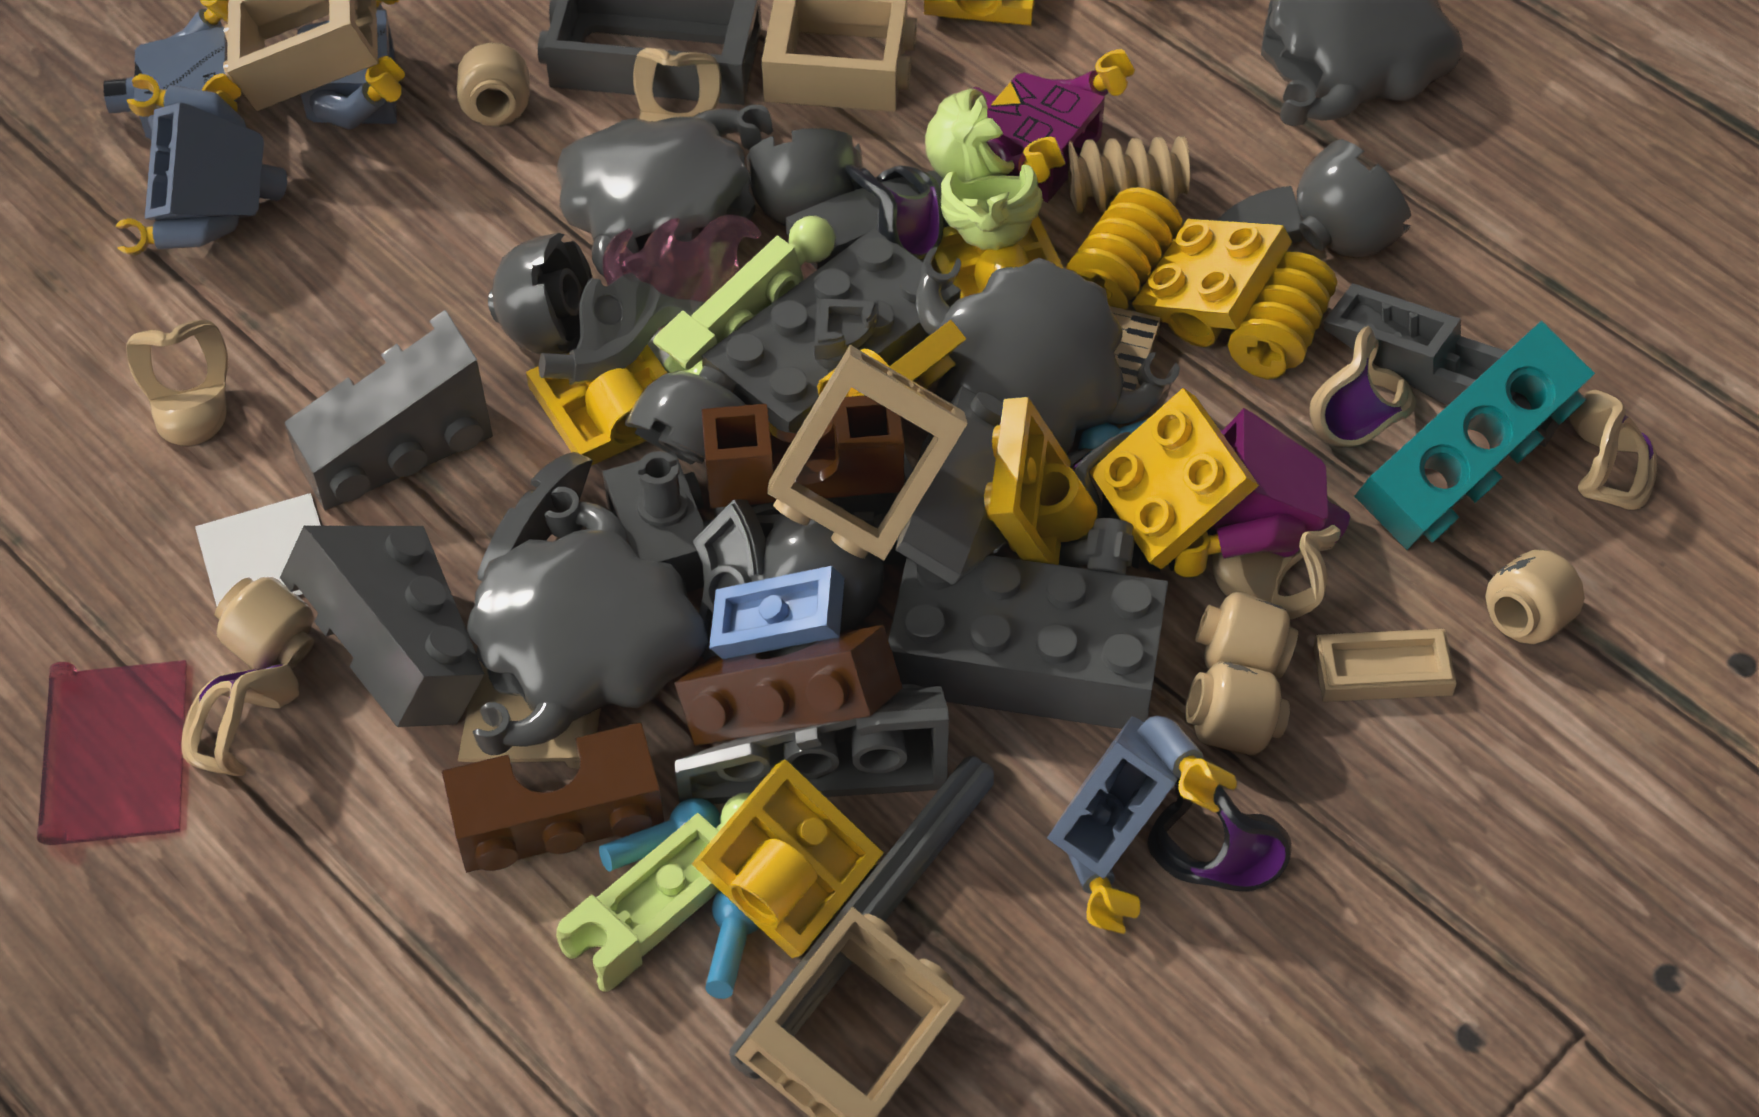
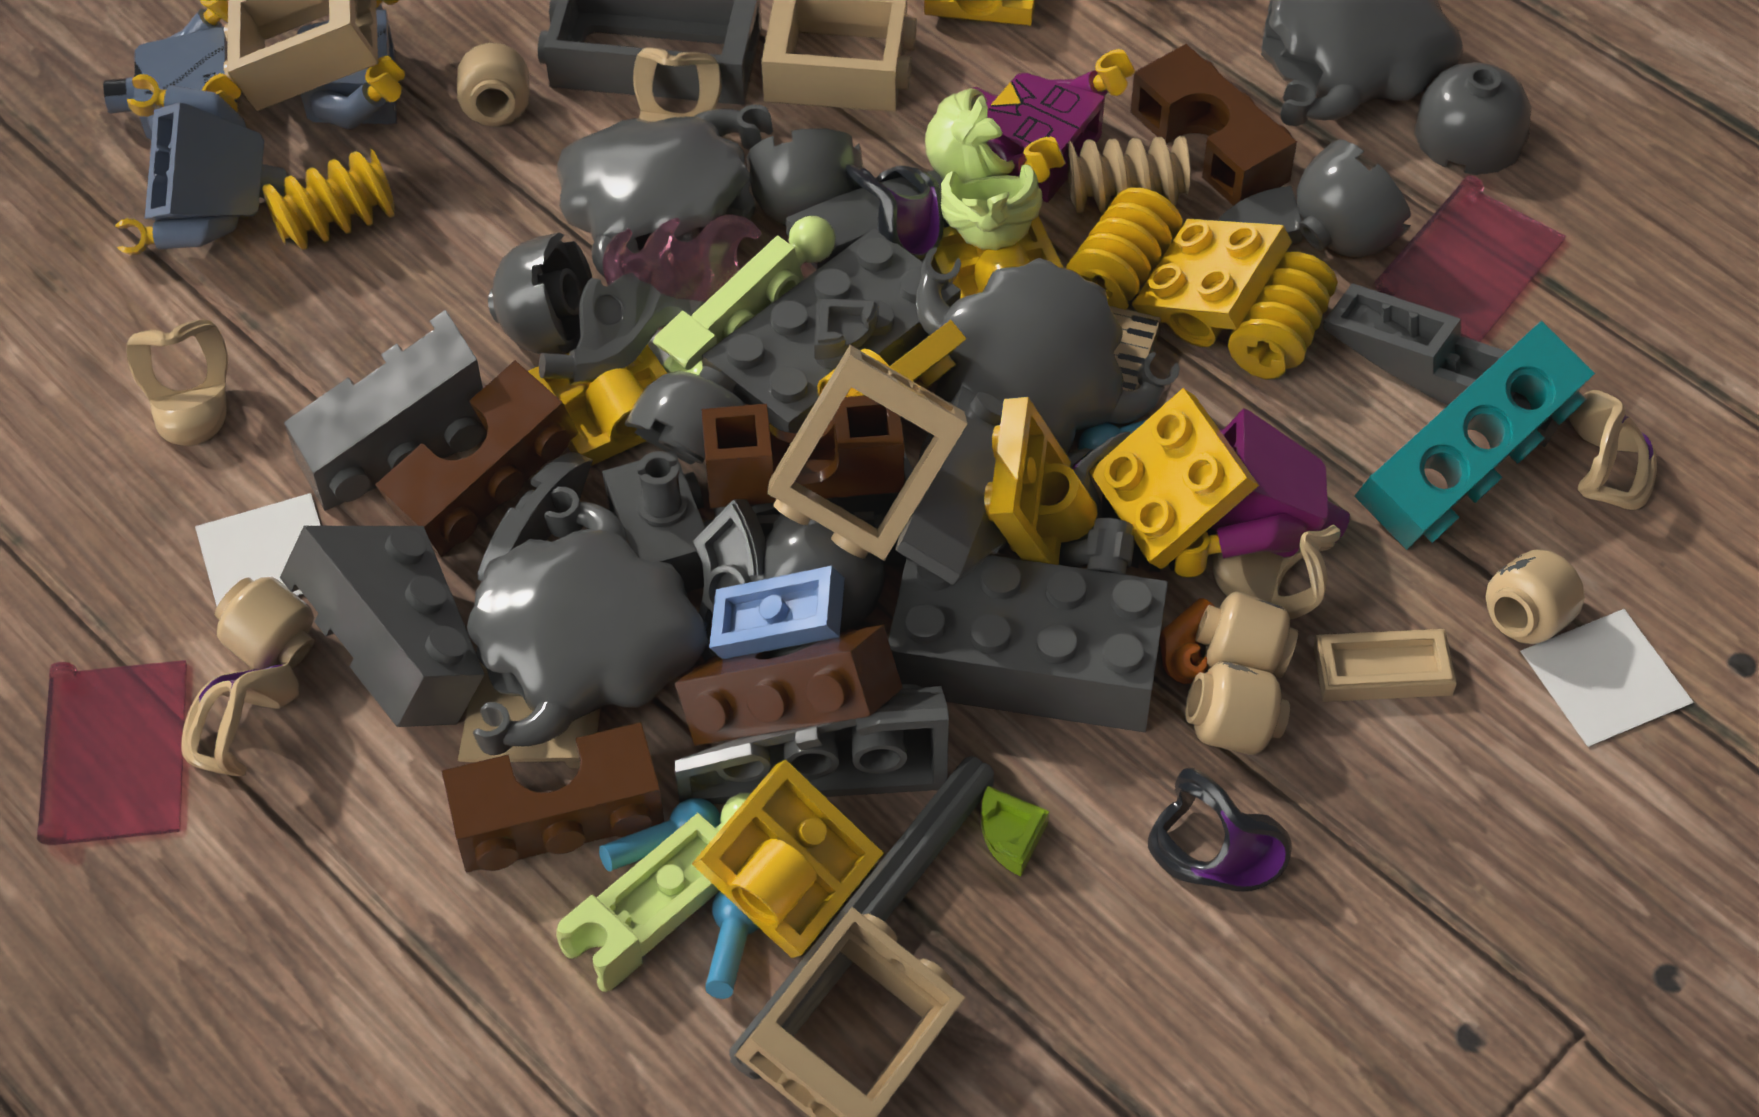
sand blue torso [1047,716,1237,935] -> none
piece [1310,326,1416,447] -> none
none -> yellow piece [262,149,395,251]
none -> reddish brown arch [375,360,579,558]
none -> lime tile [981,786,1049,877]
none -> reddish brown arch [1130,44,1297,206]
none -> orange arm [1159,598,1215,684]
none -> clear pink piece [1375,175,1566,342]
none -> dark grey cylinder [1414,62,1532,175]
none -> white sticker [1520,609,1694,747]

